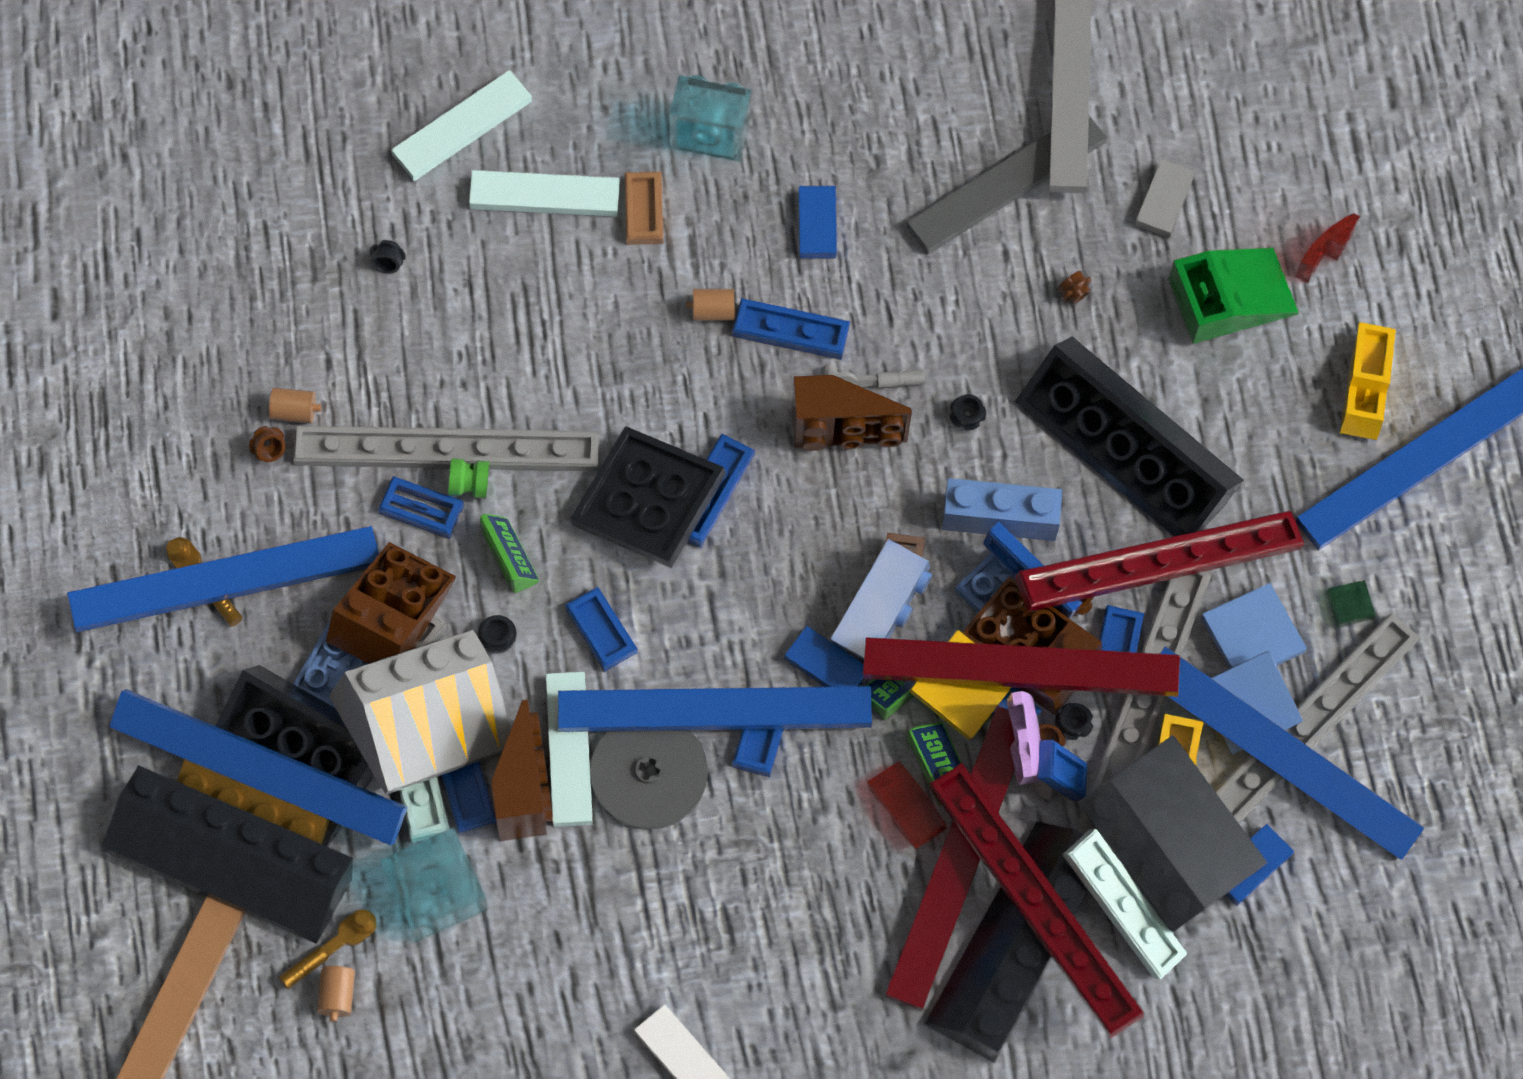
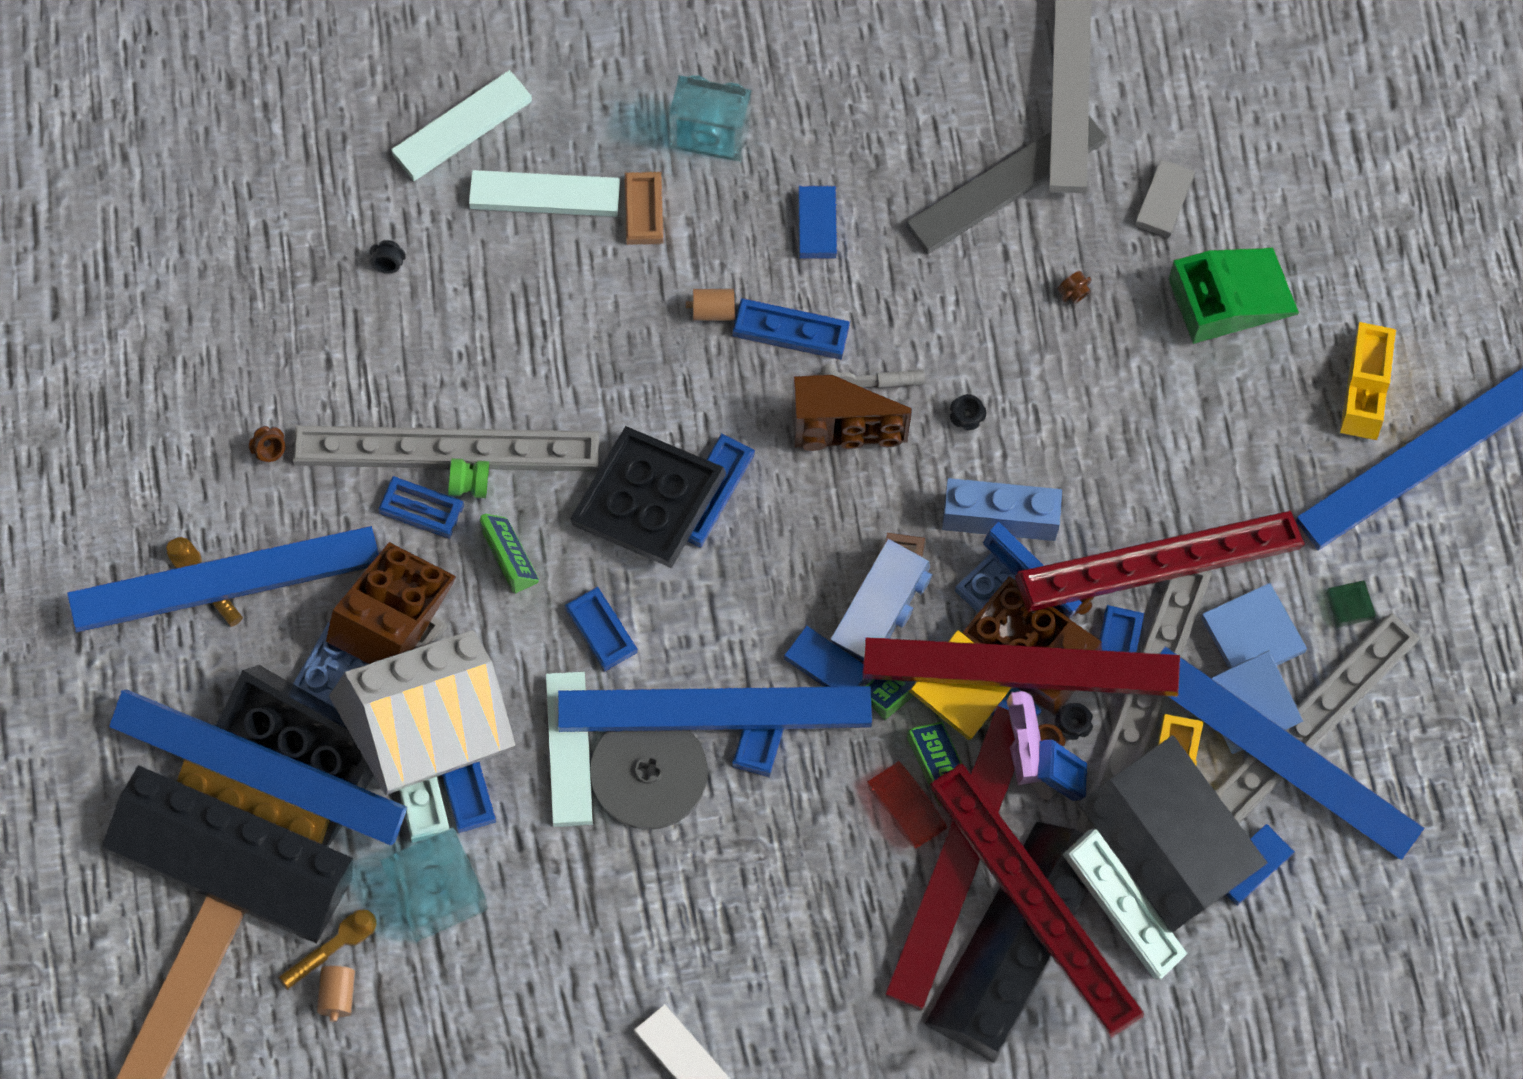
medium nougat piece [269,387,321,424] -> none
black plate [478,615,517,653] -> none
reddish brown slope [491,699,553,841] -> none
black slope [1015,336,1244,537] -> none
clear red slope [1295,213,1360,283] -> none

